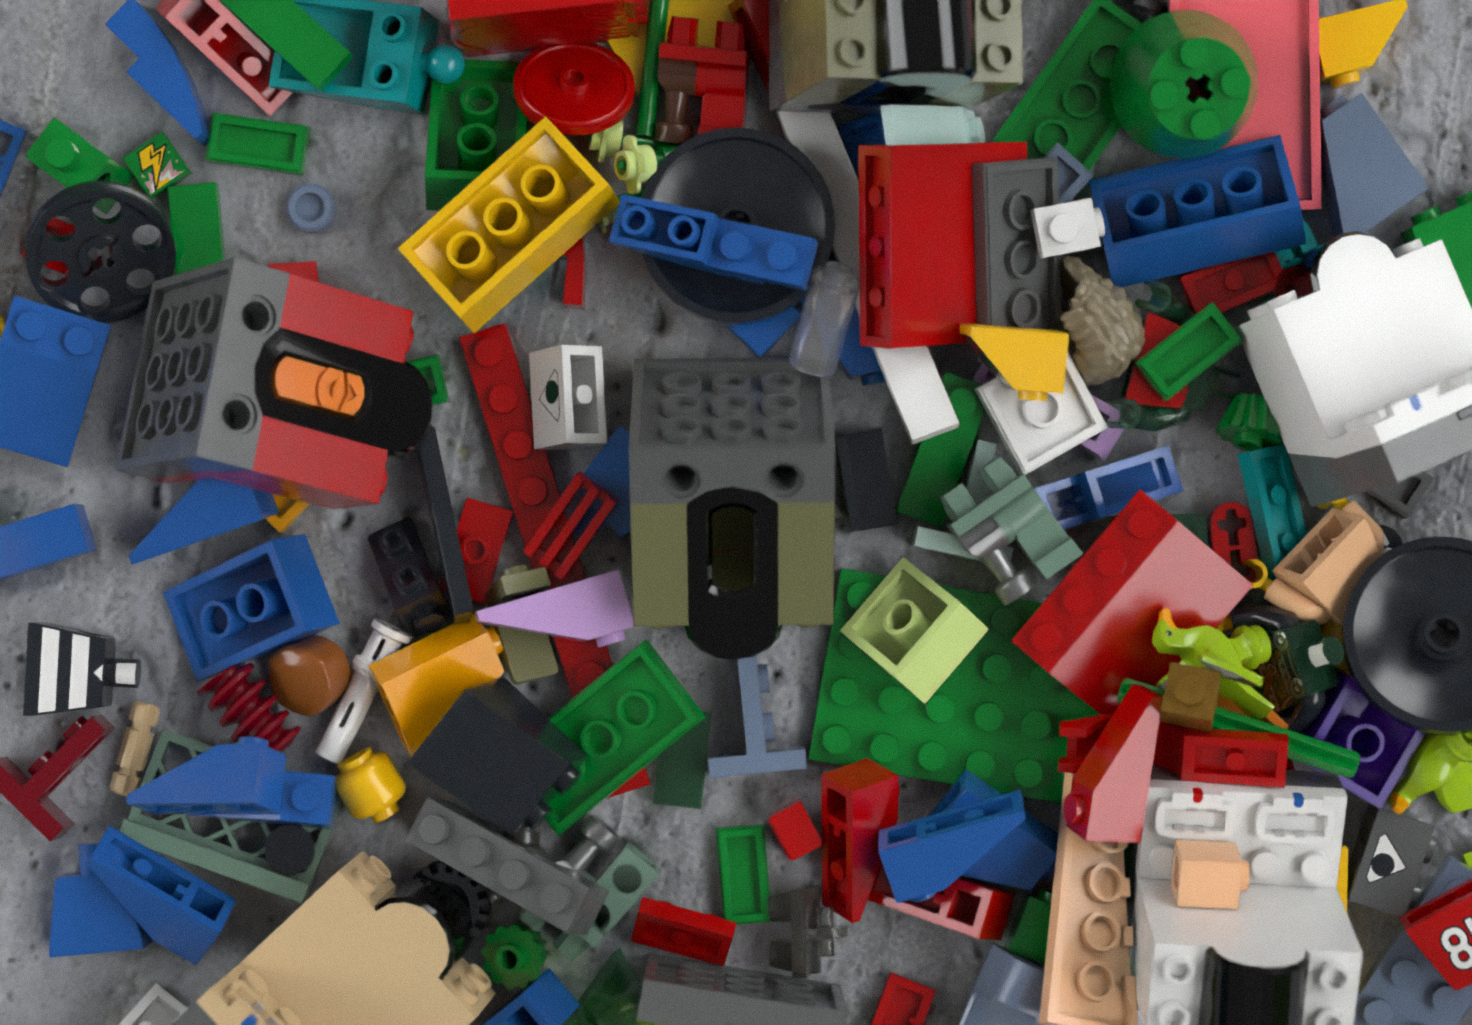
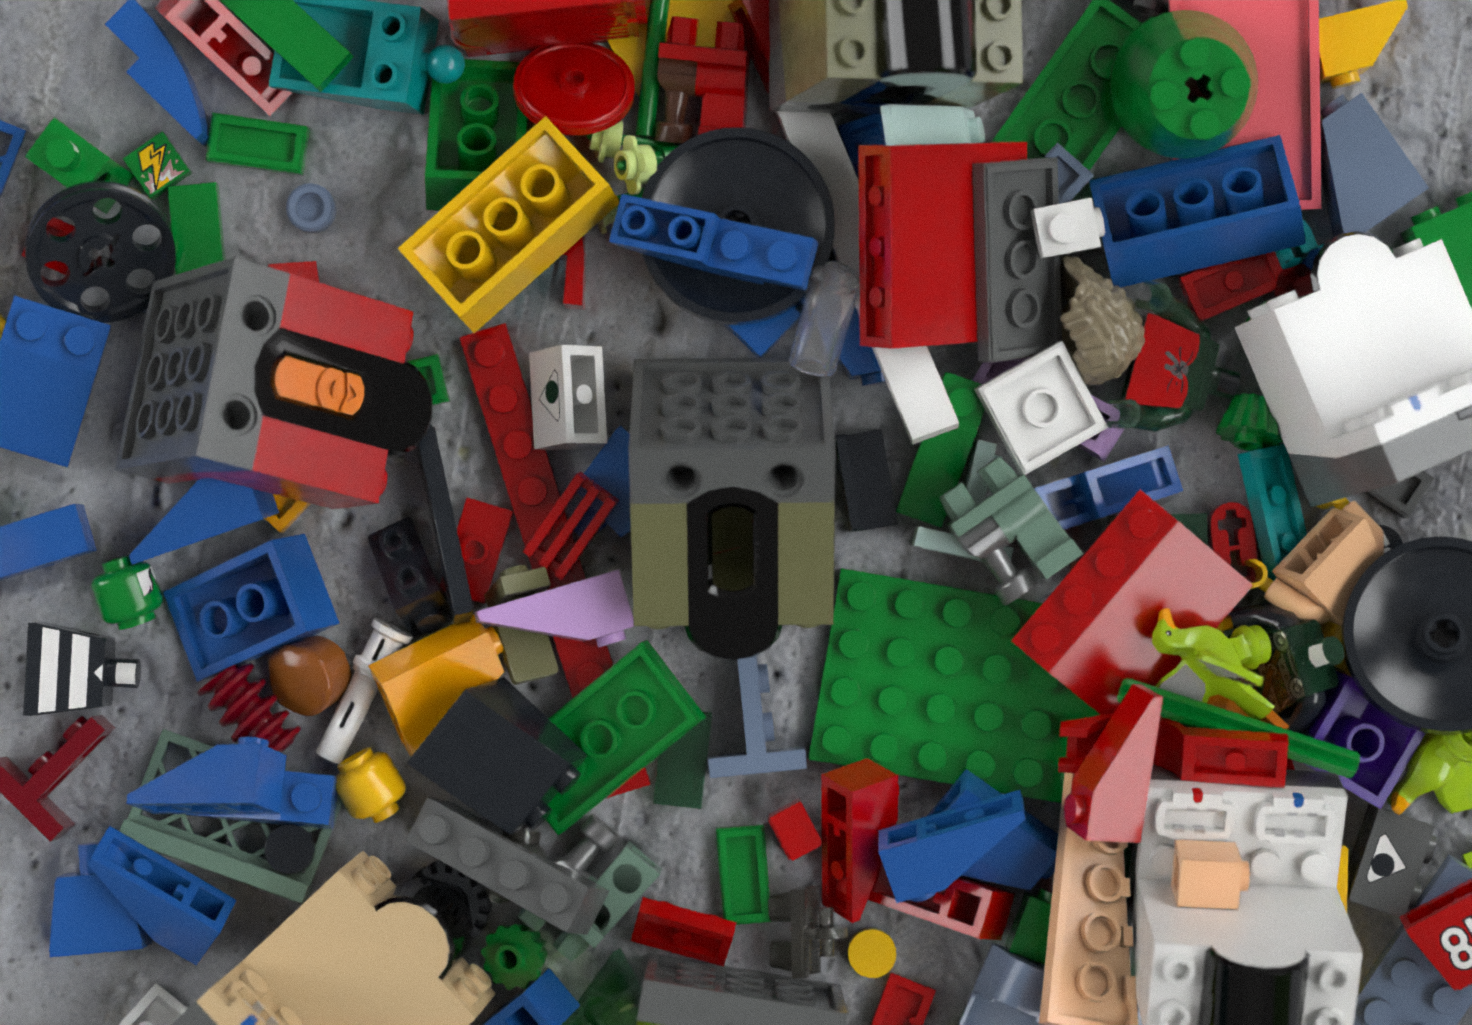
tan axle [110,701,161,796] -> none
yellowish green slope [840,557,989,704] -> none
yellow slope [959,323,1069,401] -> none
green tile [1134,302,1243,402] -> none
pearl gold brick [1161,662,1221,732] -> none
none -> green head [91,555,163,630]
none -> yellow tile [847,927,897,978]

